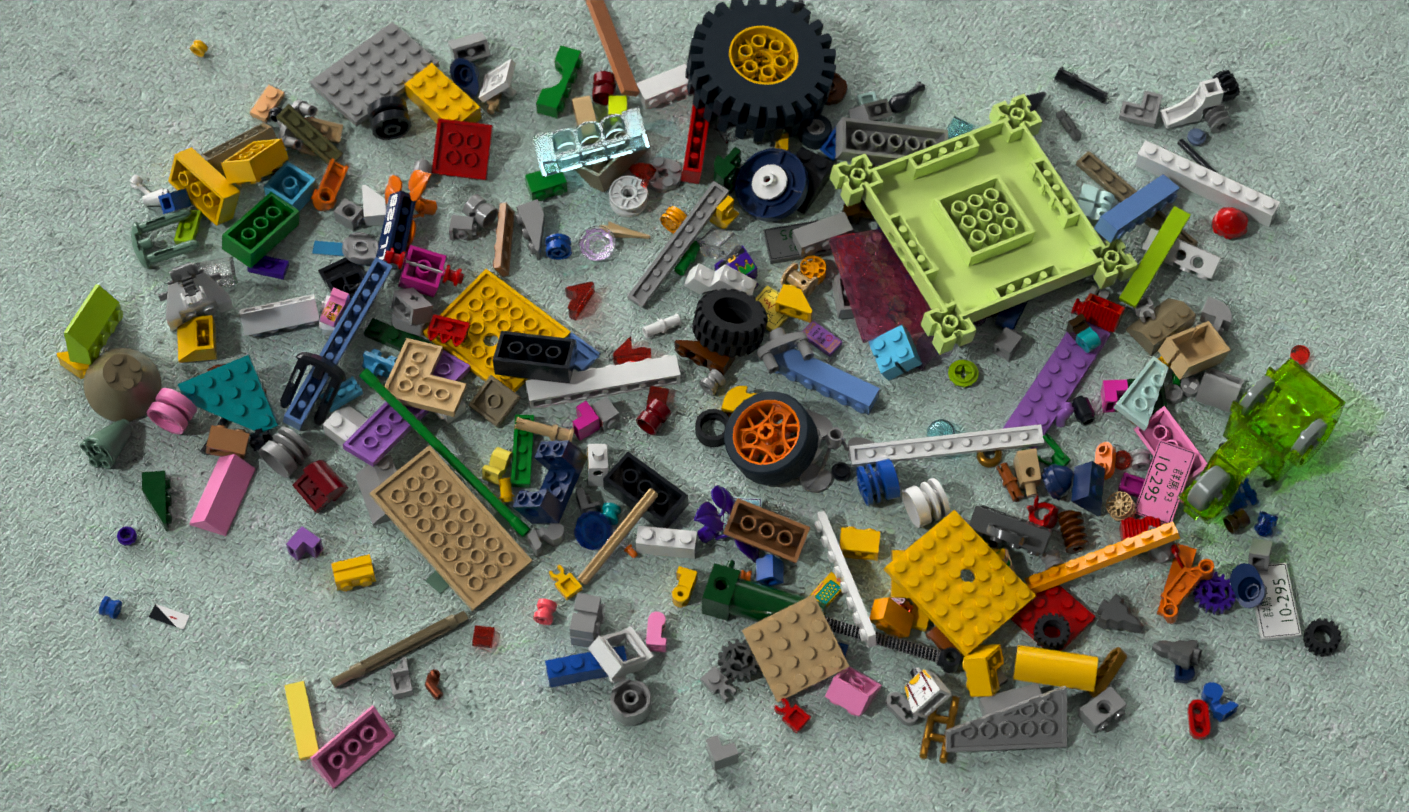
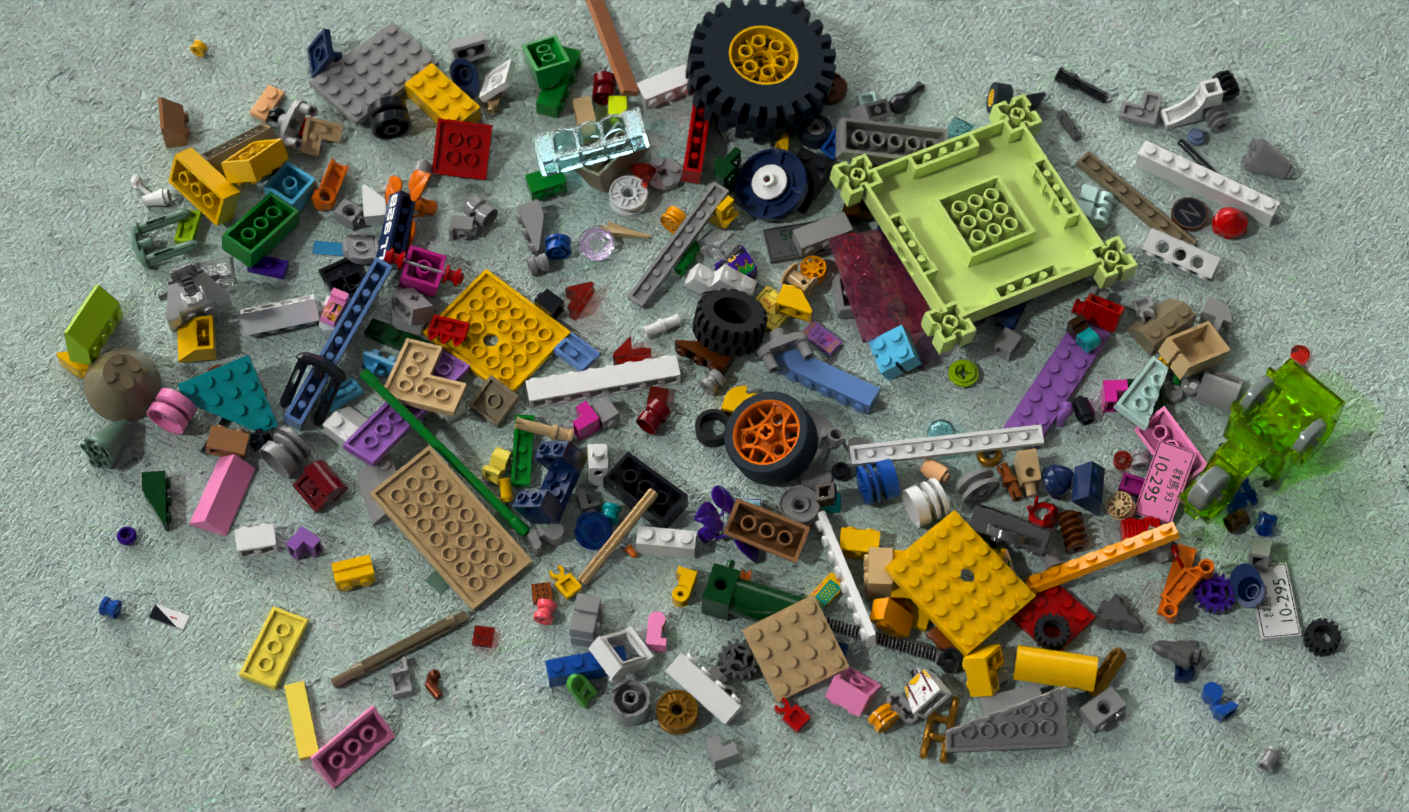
blue brick [158,188,191,214] -> none
olive tile [276,103,343,165] -> none
medium nougat plate [493,203,515,277] -> none
black brick [493,331,578,383] -> none
blue brick [756,554,784,587] -> none
green plant [1022,433,1071,466] -> none
medium blue brick [1094,174,1180,243] -> none
orange plate [1095,442,1116,480] -> none
lime tile [1119,206,1191,308] -> none
red plate [1187,699,1210,740] -> none
none -> medium nougat slope [158,97,191,148]
none -> white brick [234,523,279,559]
none -> light yellow tile [239,606,310,691]
none -> dark blue tile [307,28,343,78]
none -> green slope [522,35,571,90]
none -> light grey wheel [526,252,550,275]
none -> dark orange tile [531,582,553,605]
none -> black brick [534,288,565,319]
none -> bright green plate [566,673,598,709]
none -> pearl gold wheel [656,689,699,735]
none -> white brick [666,653,743,725]
none -> light grey wheel [779,486,820,527]
none -> dark brown leg [816,482,842,514]
none -> tan piece [863,547,893,600]
none -> light orange wheel [868,703,900,734]
none -> light nougat brick [920,458,950,484]
none -> light grey wheel [956,467,1000,505]
none -> black wheel [986,82,1013,114]
none -> black tile [1171,197,1208,232]
none -> light grey cone [1240,136,1295,179]
none -> light grey bush [1257,746,1282,773]

